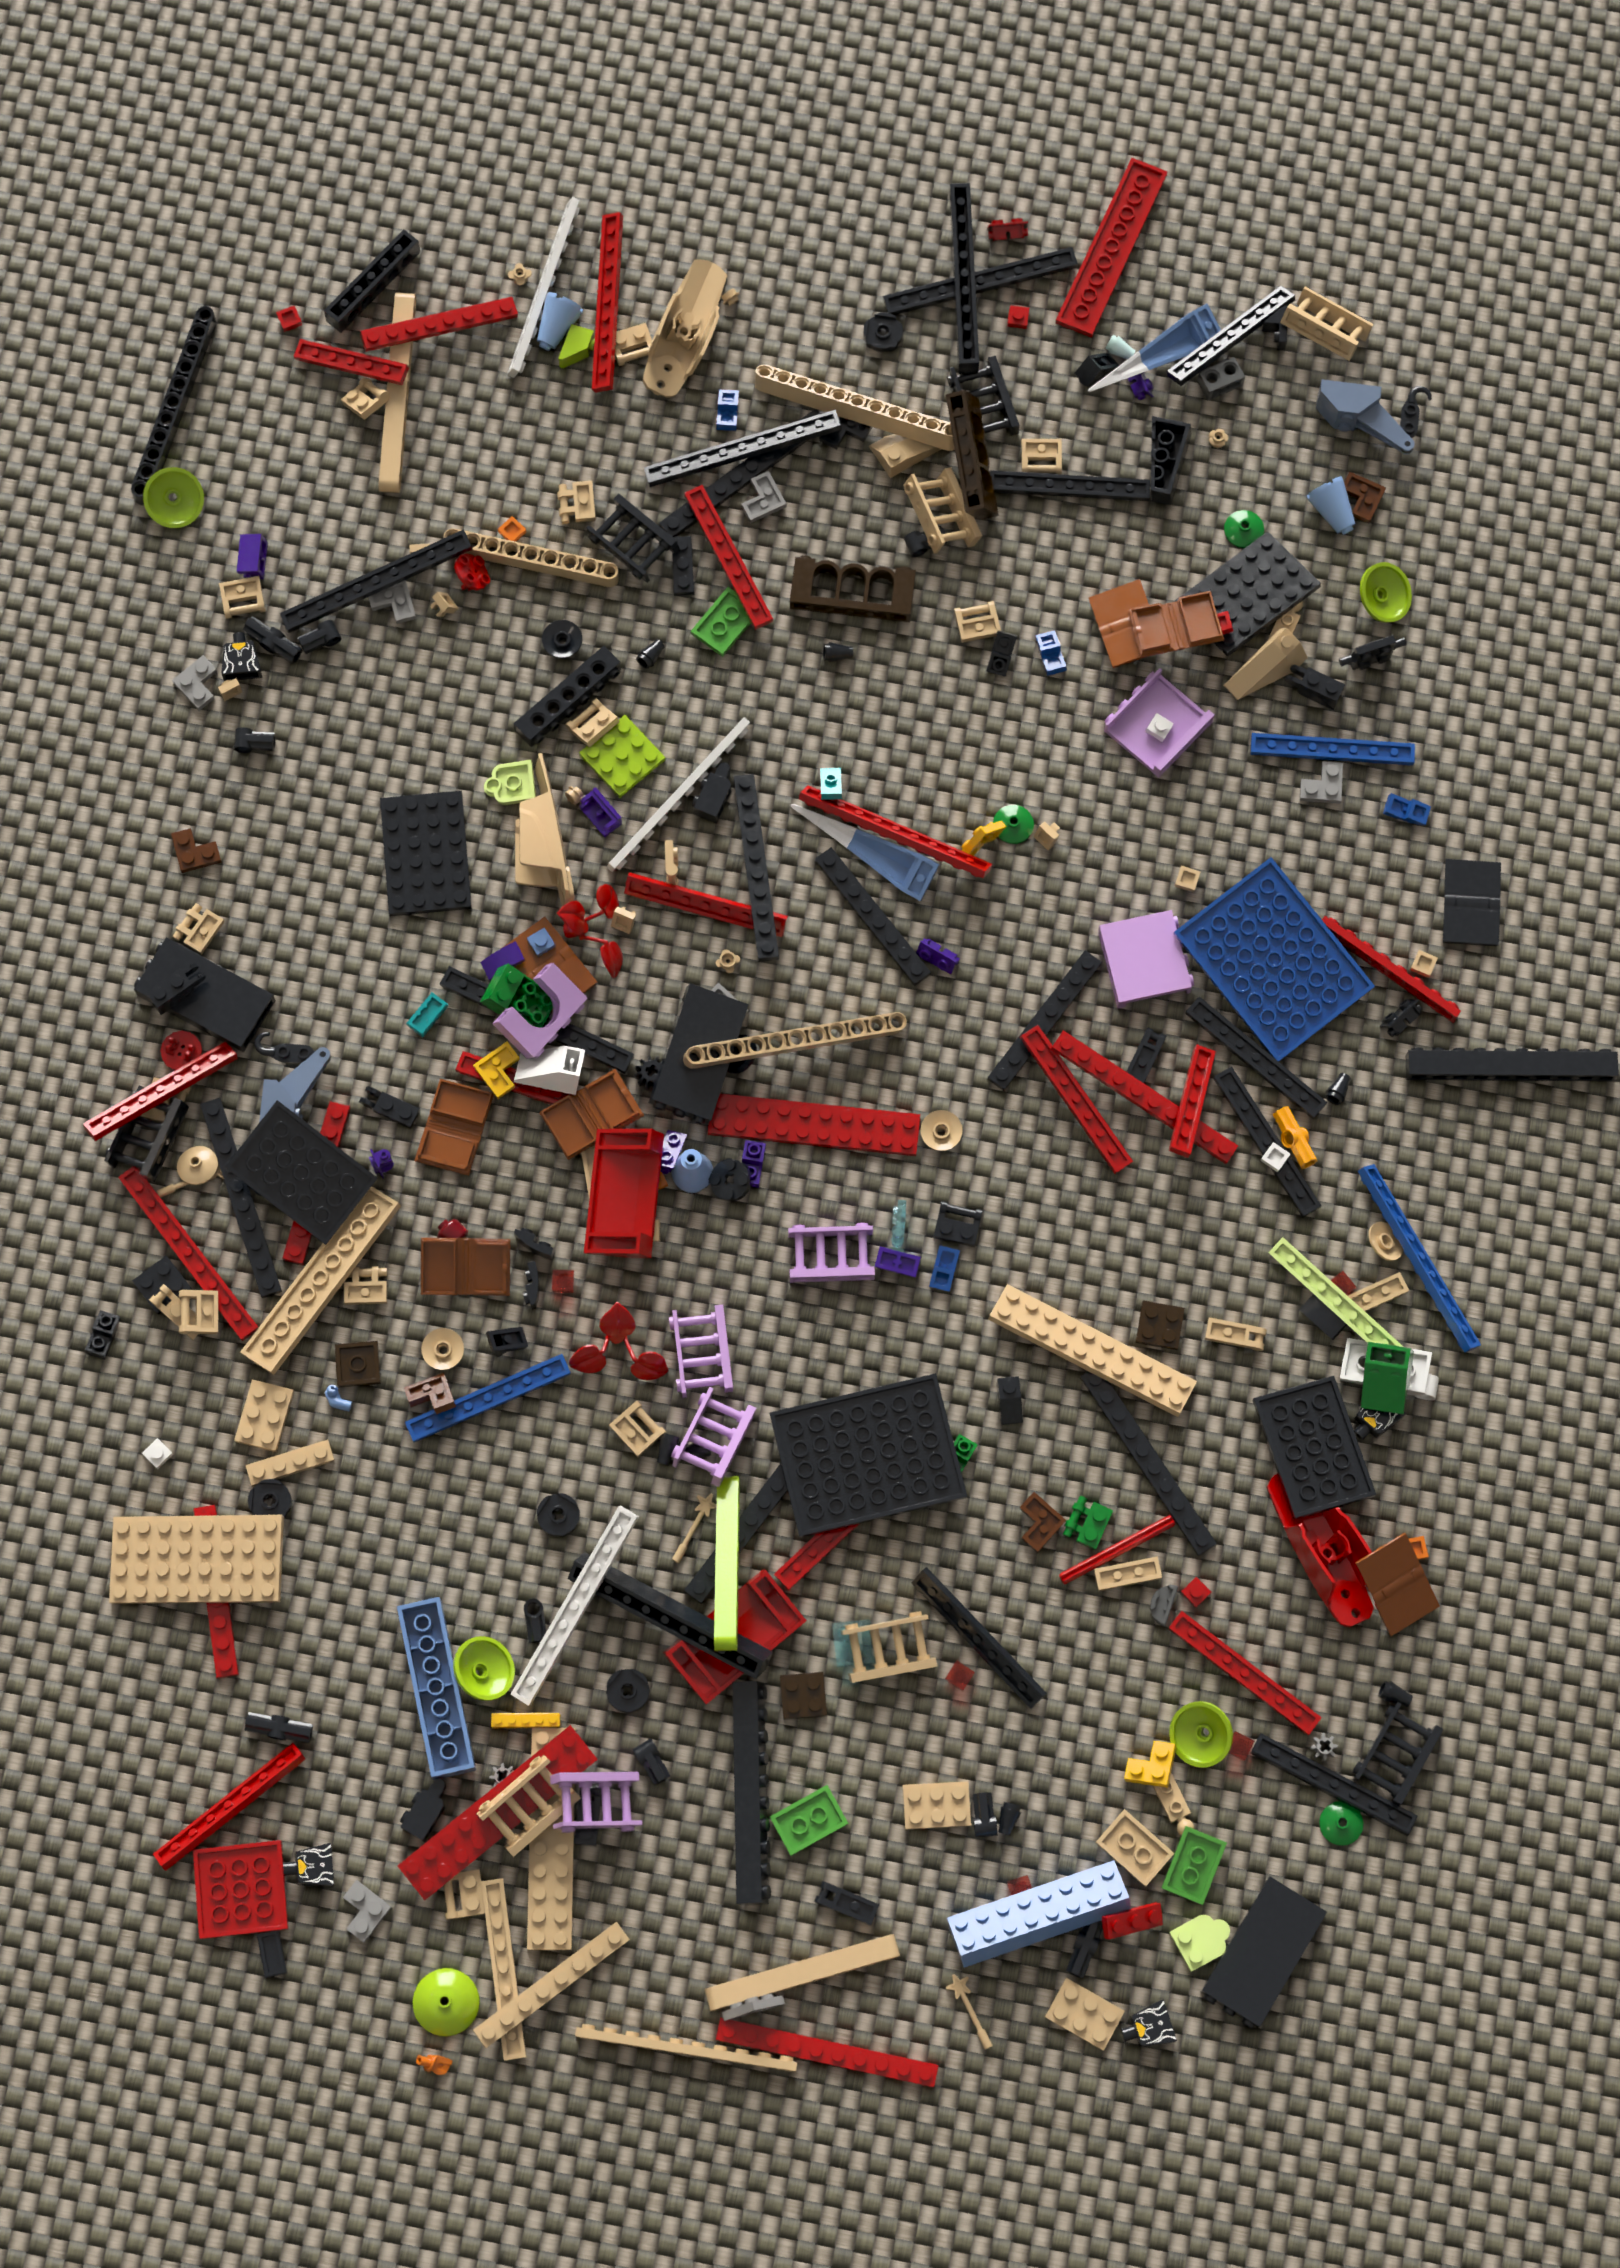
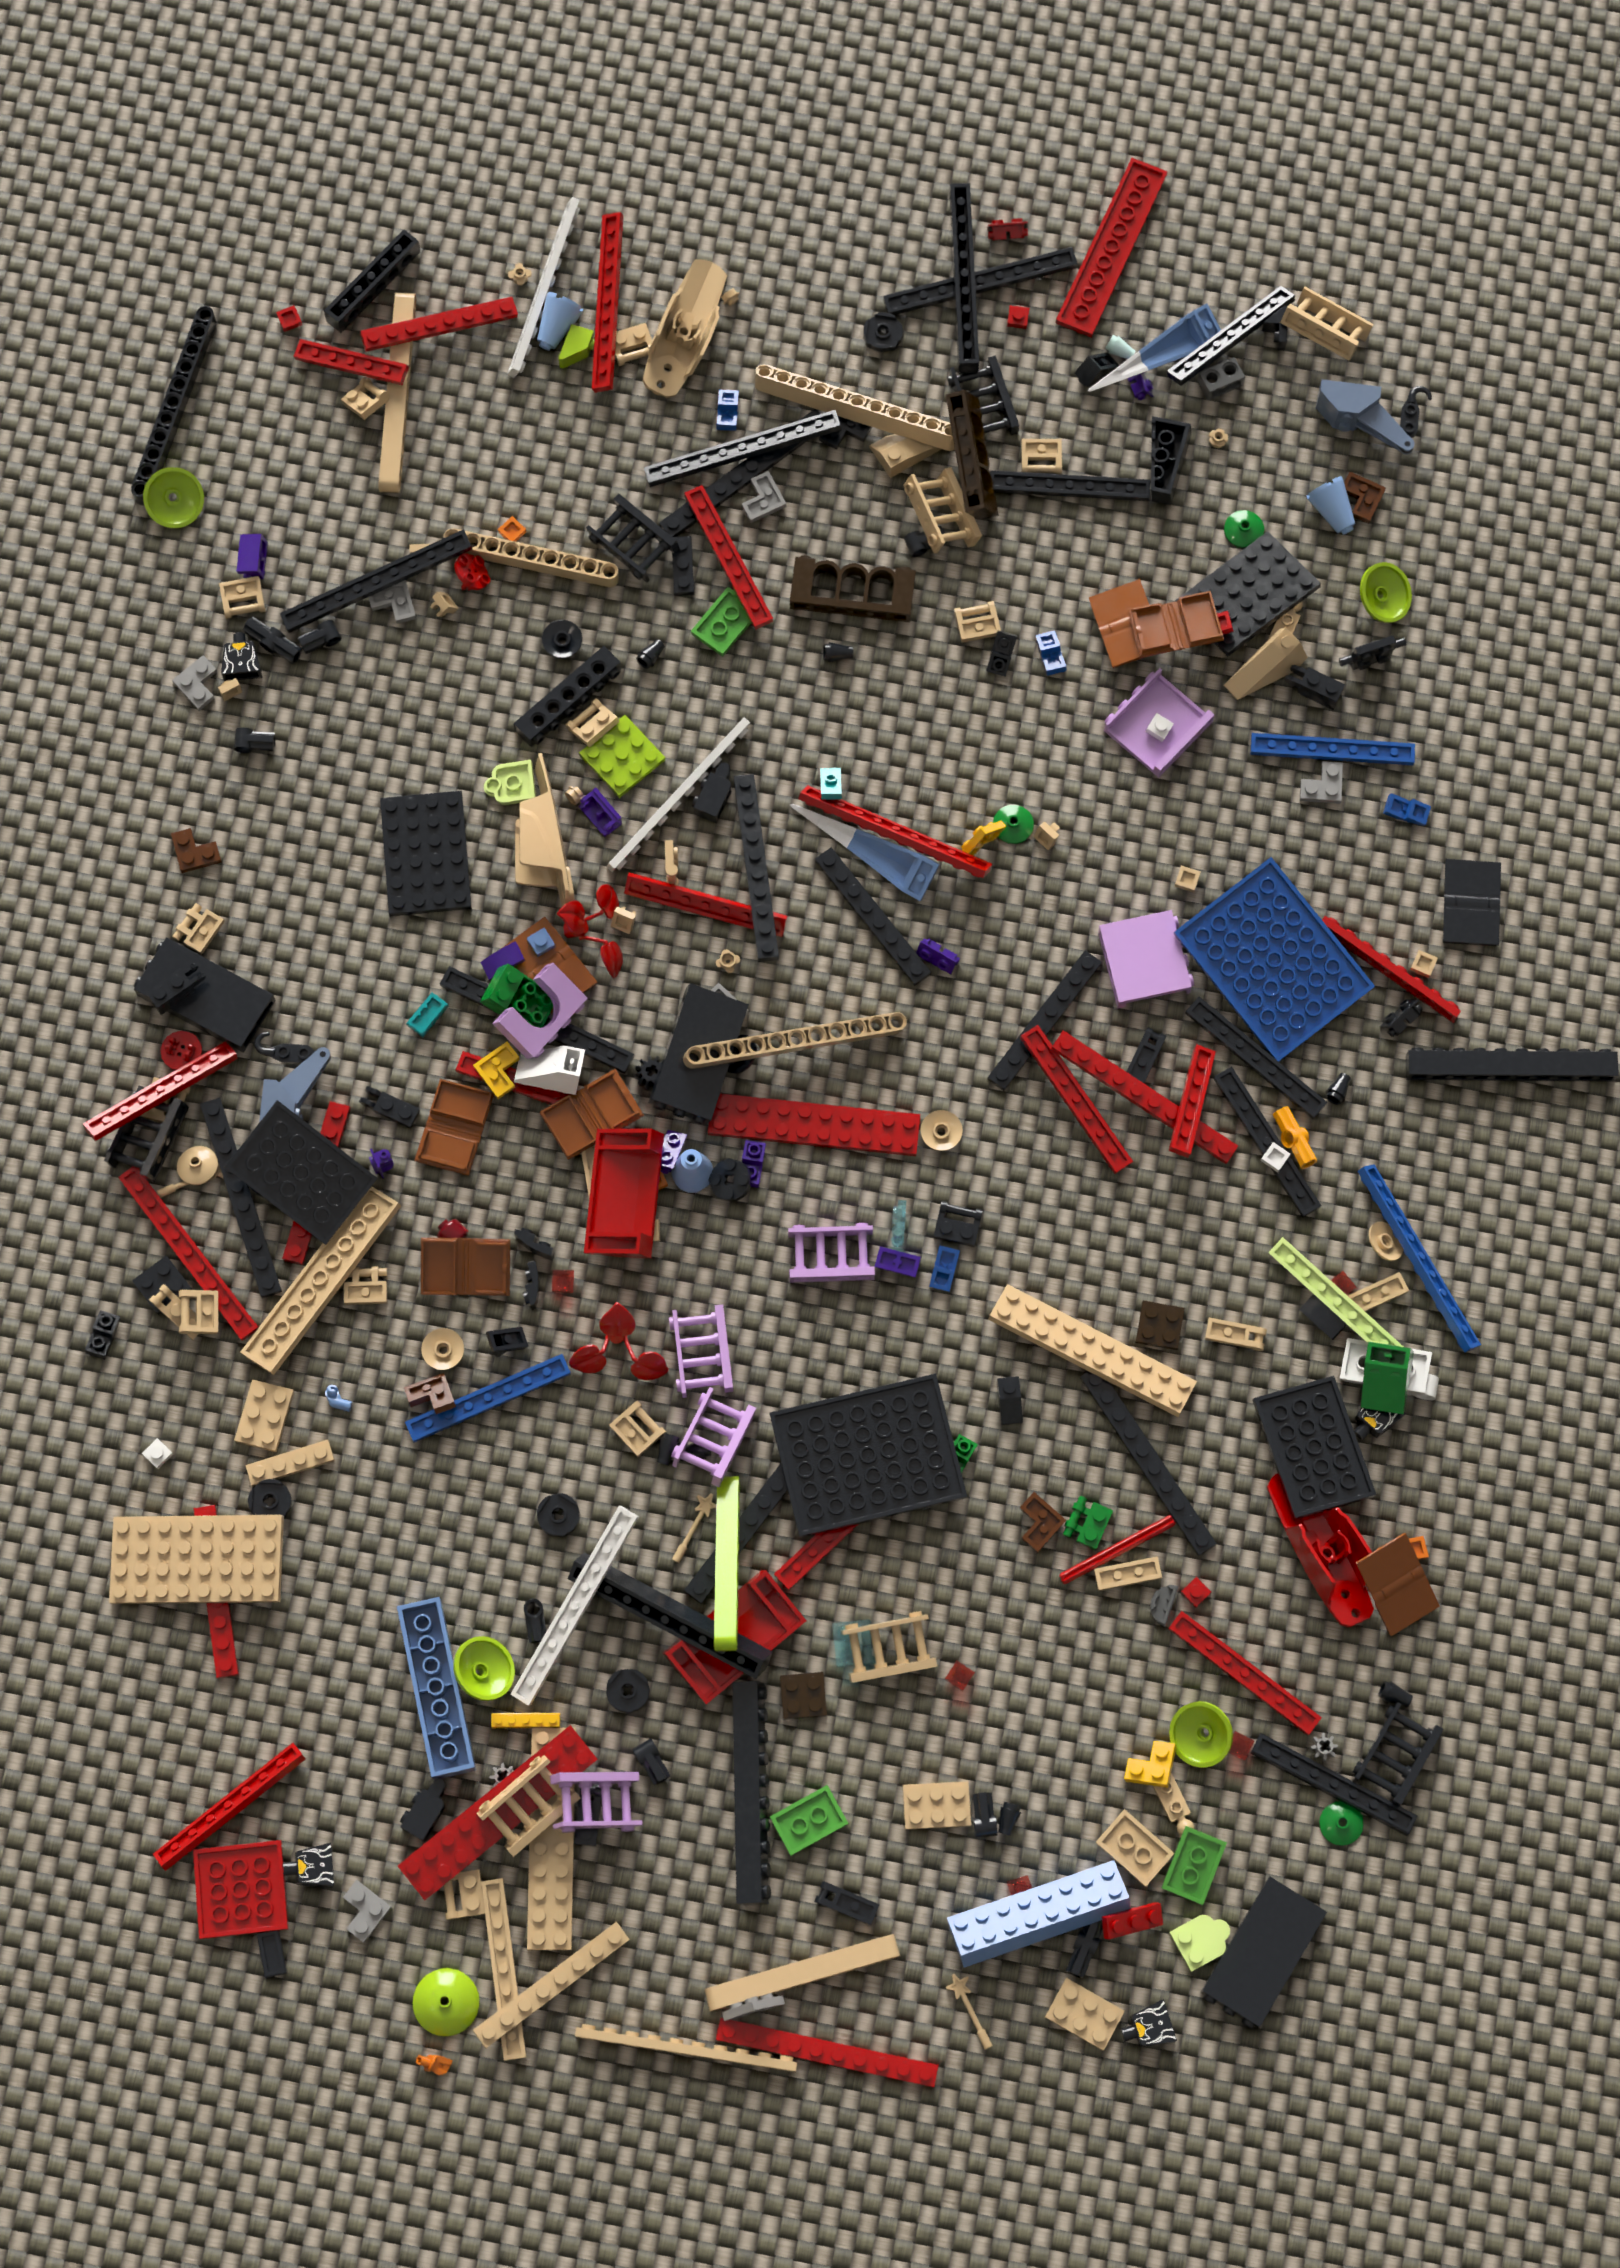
black piece [244,1712,313,1743] -> none
dark brown plate [335,1341,381,1388] -> none
tan plate [557,481,596,524] -> none
black plate [911,1567,1047,1709] -> none

